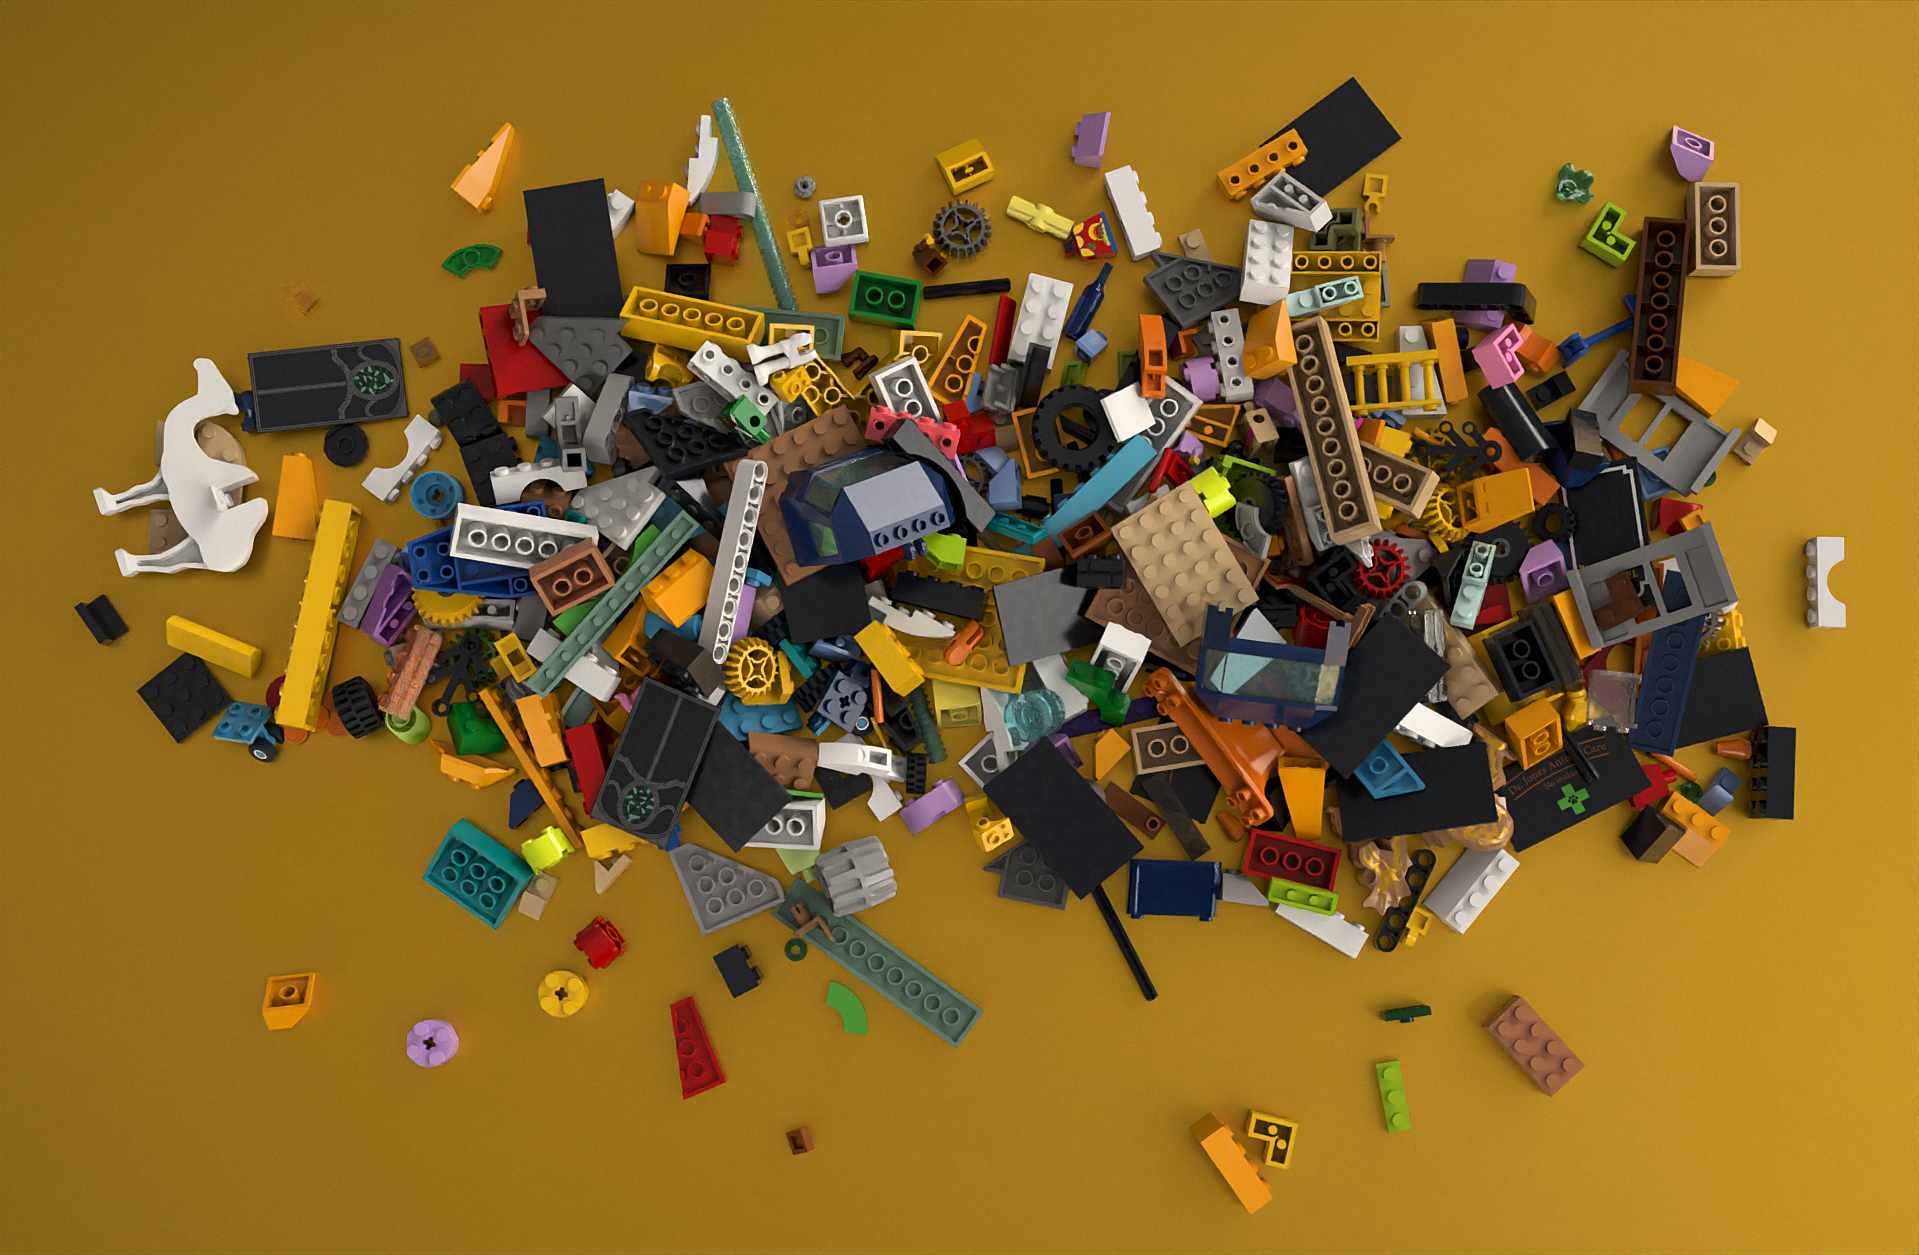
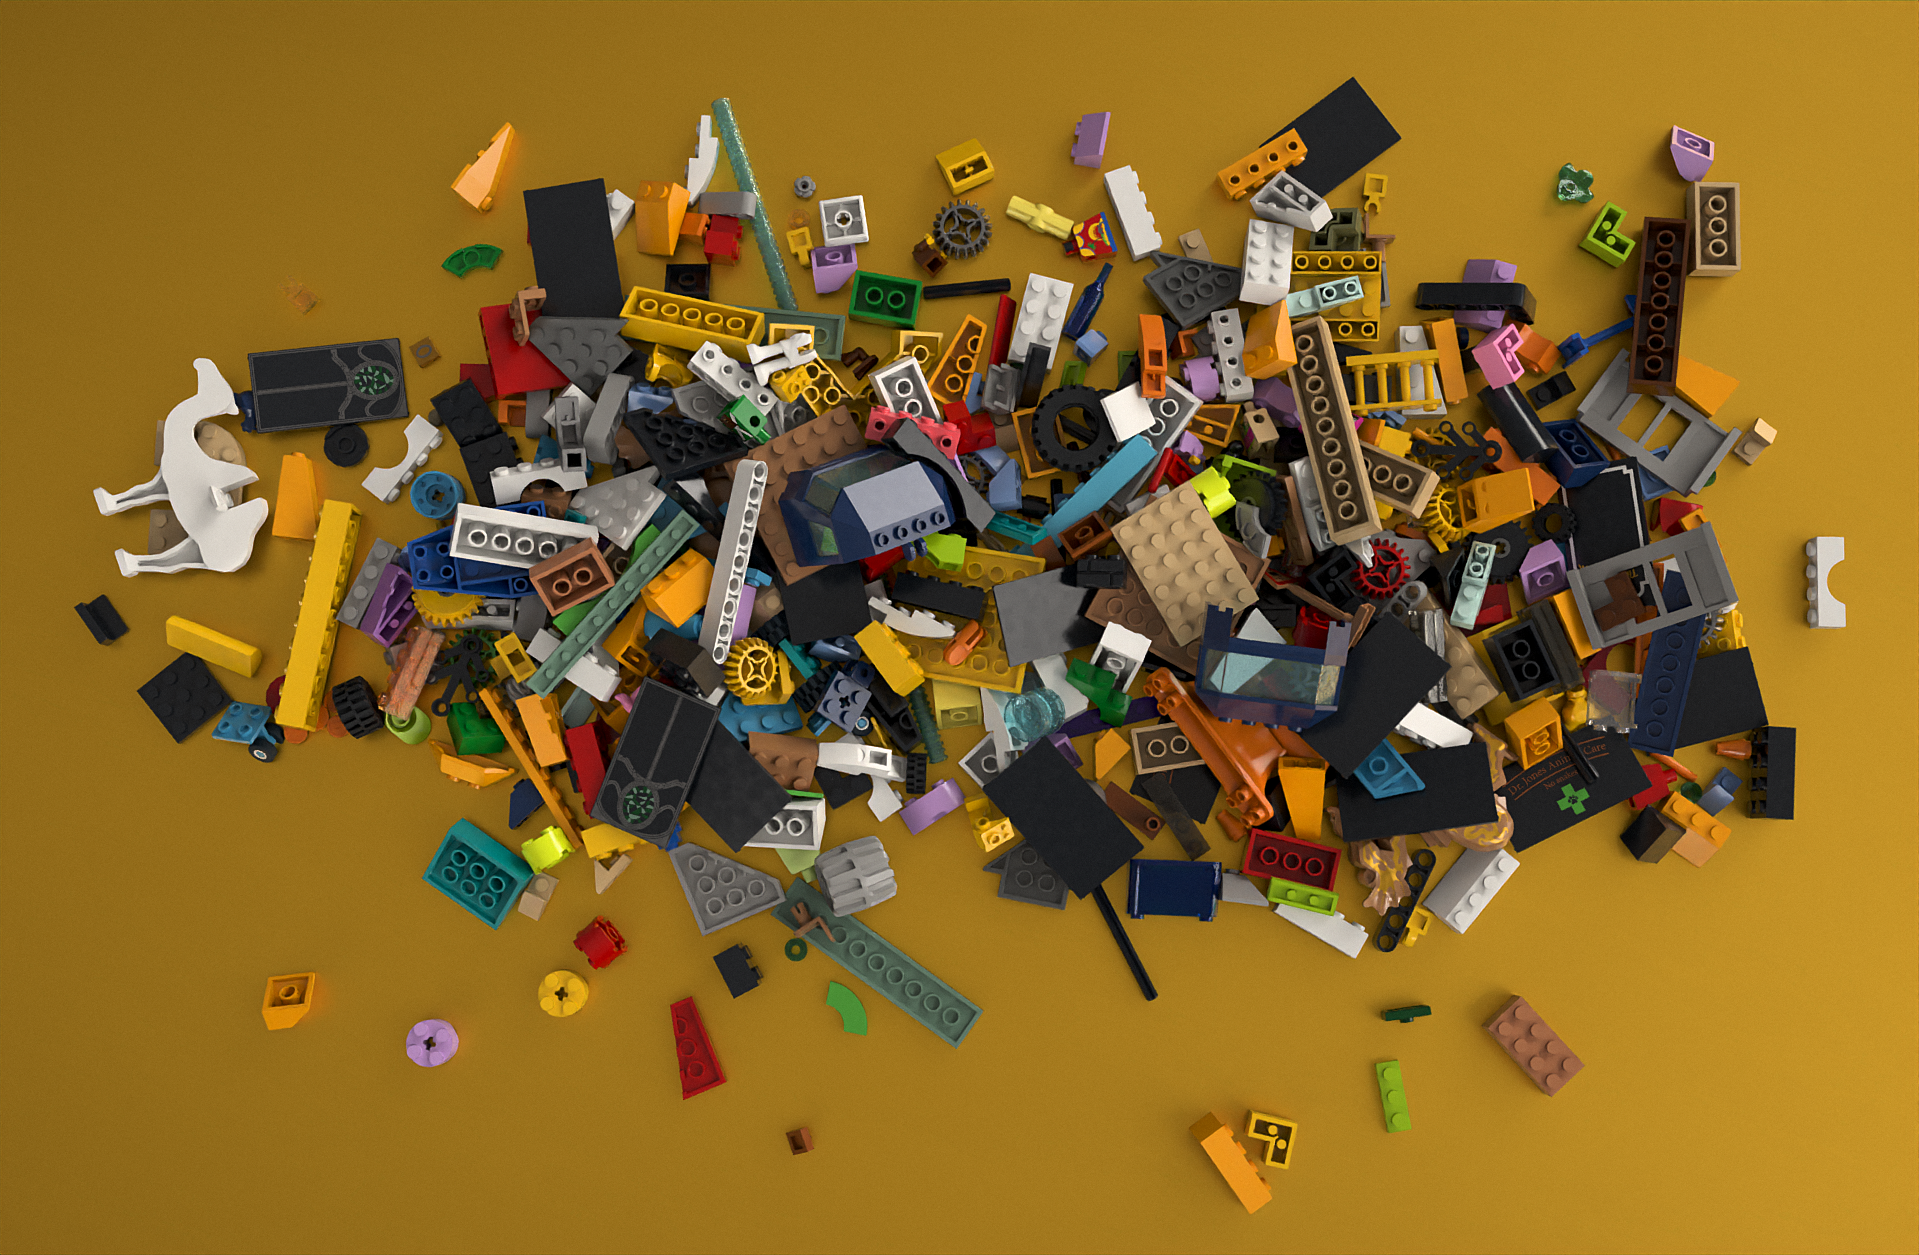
orange piece [871,668,884,723] -> none
black brick [1562,407,1604,473] -> none

